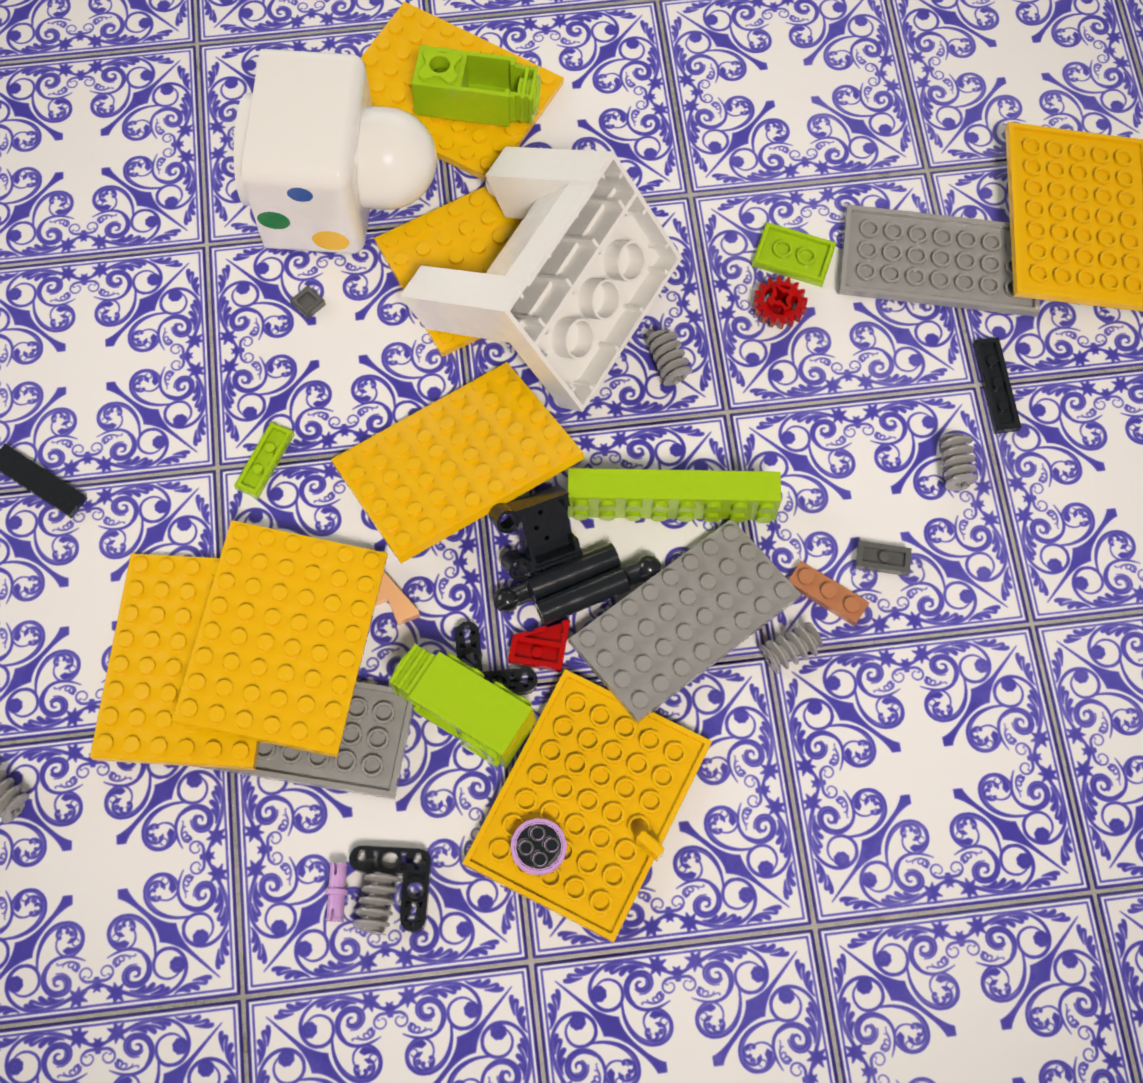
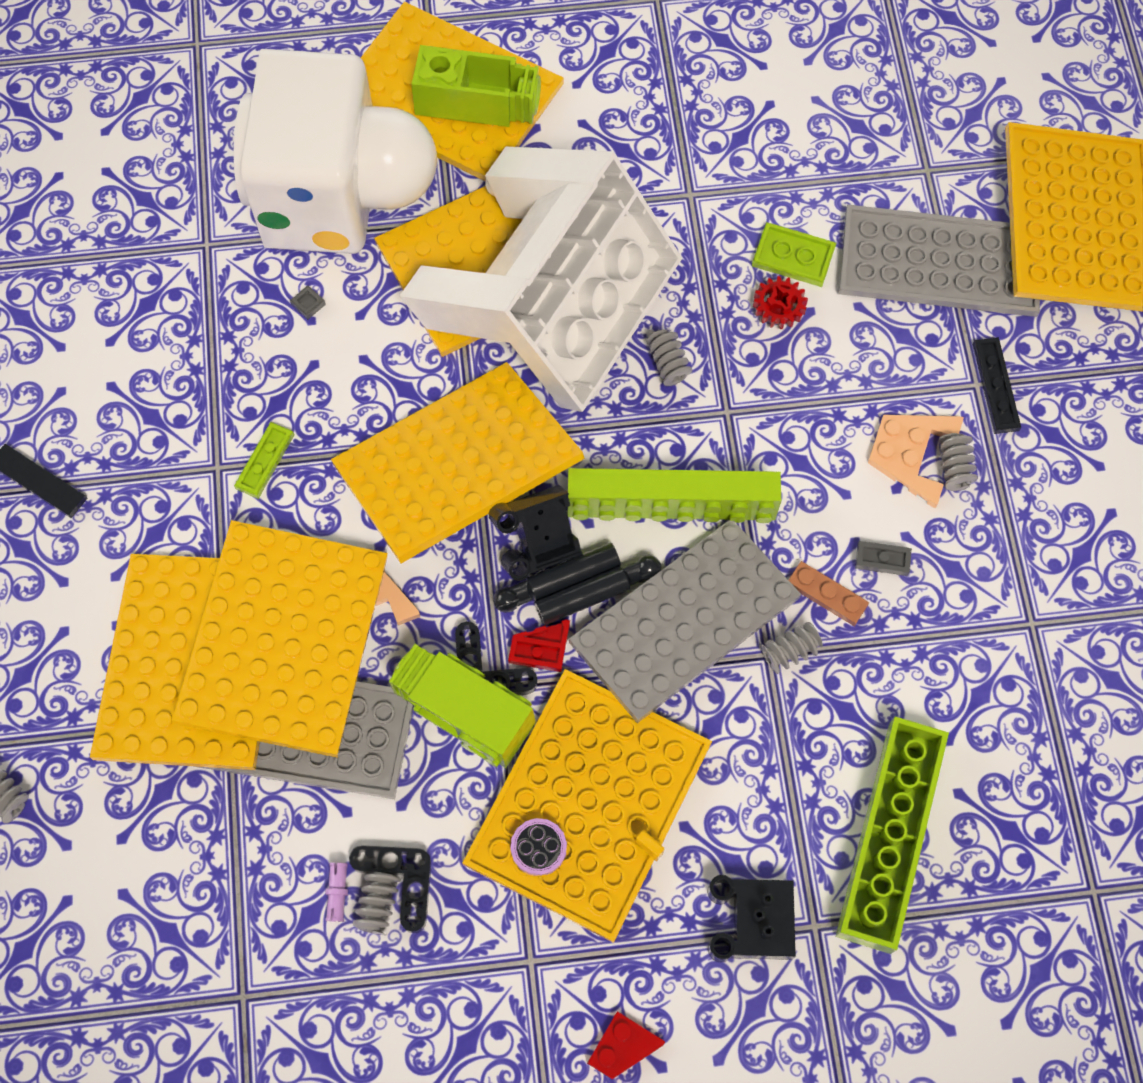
none -> red wing [587,1011,665,1080]
none -> black piece [707,875,796,963]
none -> lime brick [835,716,949,954]
none -> light nougat wing [868,415,964,508]

